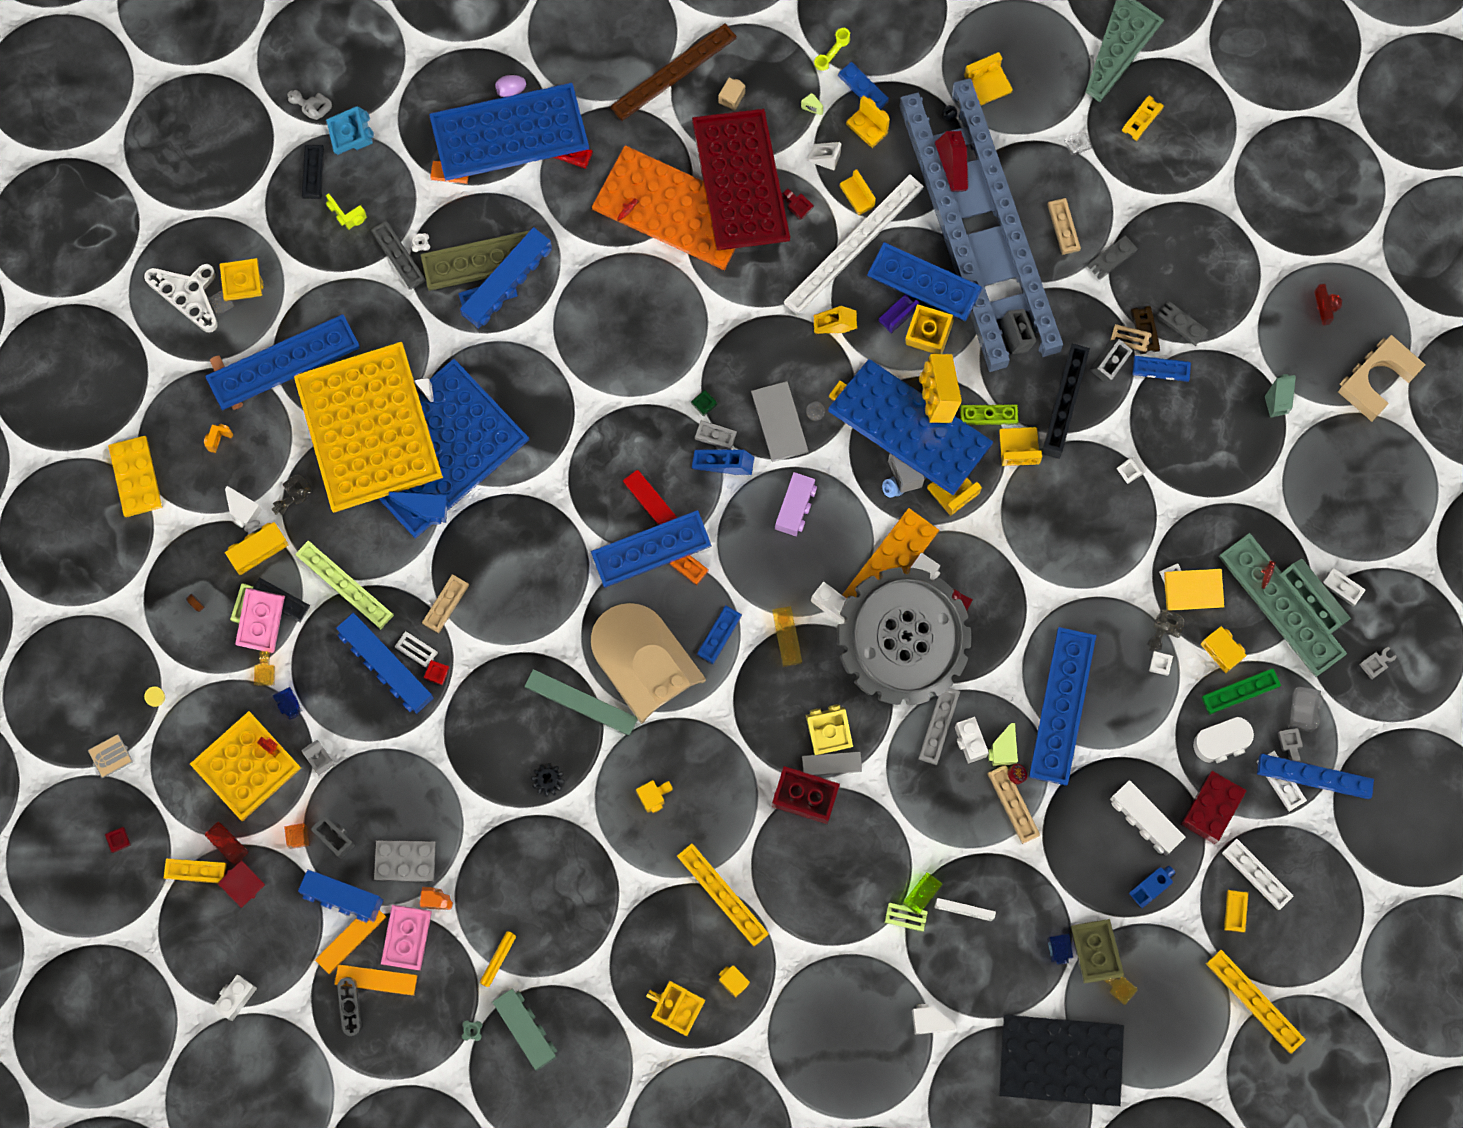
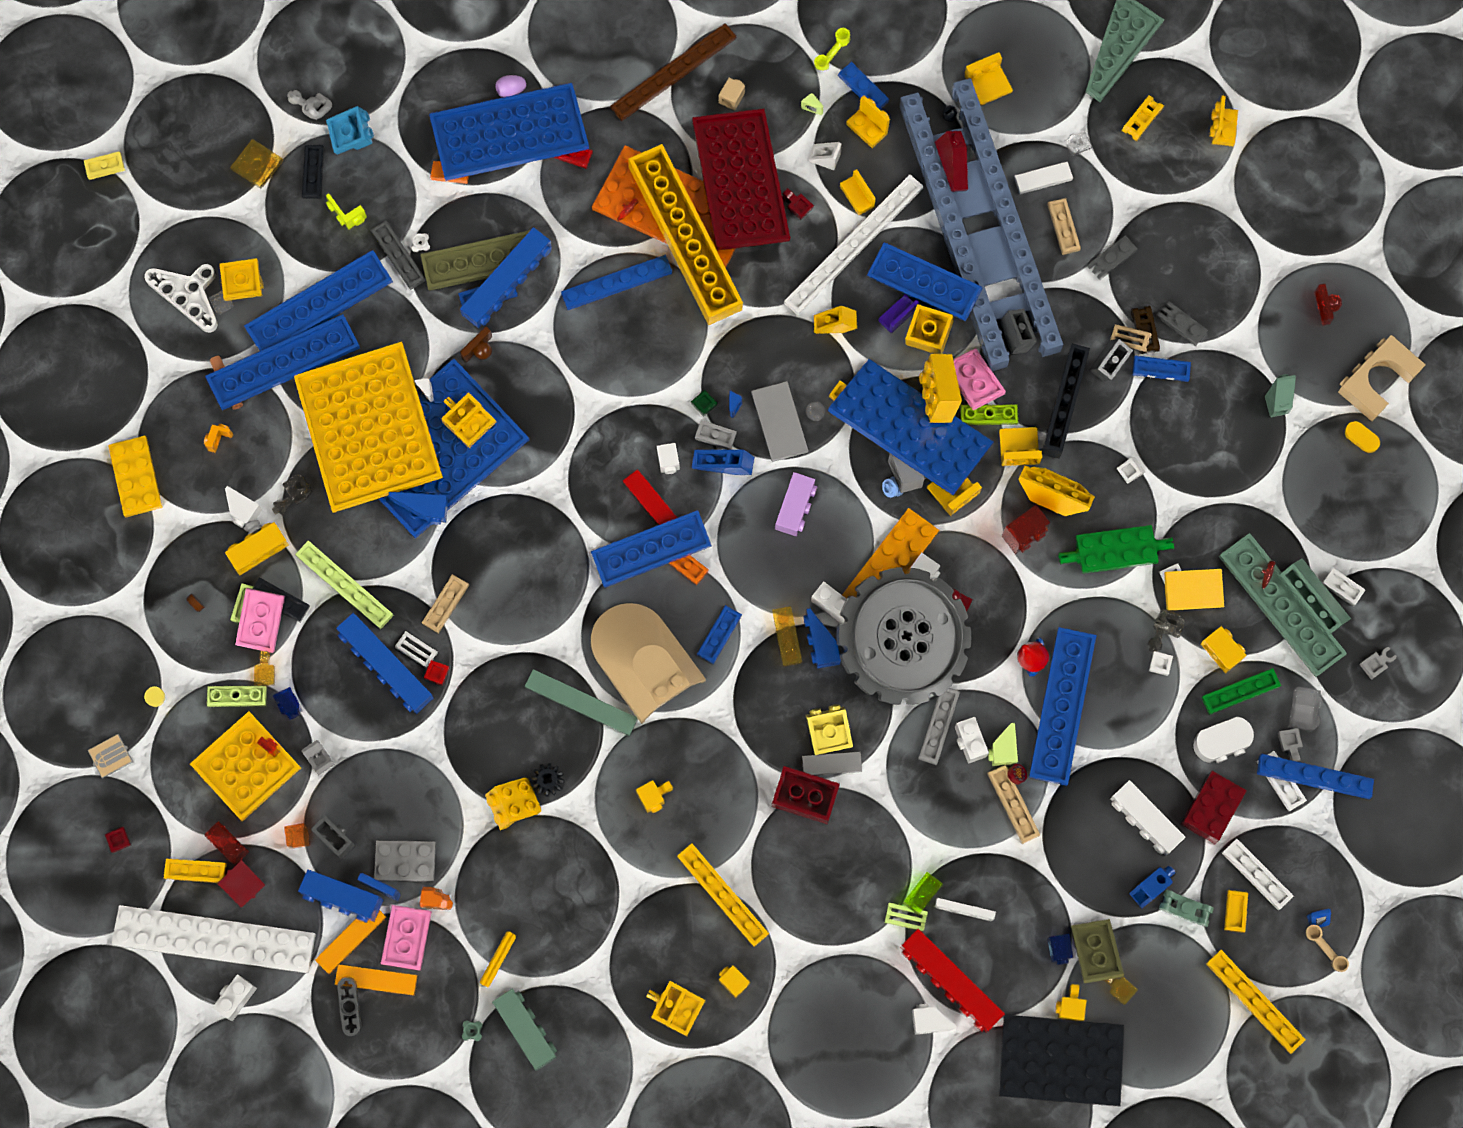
none -> light yellow plate [84,151,125,180]
none -> white plate [111,905,316,974]
none -> yellowish green tile [207,686,267,707]
none -> clear yellow plate [231,139,283,189]
none -> blue plate [244,250,393,351]
none -> blue tile [357,873,401,901]
none -> yellow plate [441,392,496,448]
none -> reddish brown tile [460,327,493,363]
none -> yellow bracket [485,777,541,830]
none -> blue plate [561,255,672,310]
none -> yellow brick [629,144,743,325]
none -> white brick [657,443,680,474]
none -> blue slope [729,391,742,418]
none -> blue slope [803,608,841,669]
none -> red brick [900,929,1005,1033]
none -> bright pink tile [953,348,1006,410]
none -> clear red brick [1002,505,1050,554]
none -> white tile [1014,162,1073,194]
none -> red hat [1017,637,1049,676]
none -> yellow wedge [1019,466,1095,516]
none -> yellow brick [1055,984,1086,1021]
none -> green plate [1058,525,1174,574]
none -> sand green plate [1159,890,1214,927]
none -> yellow bracket [1210,95,1238,147]
none -> tan bar [1305,925,1349,972]
none -> blue slope [1307,908,1331,928]
none -> yellow tile [1345,421,1380,453]

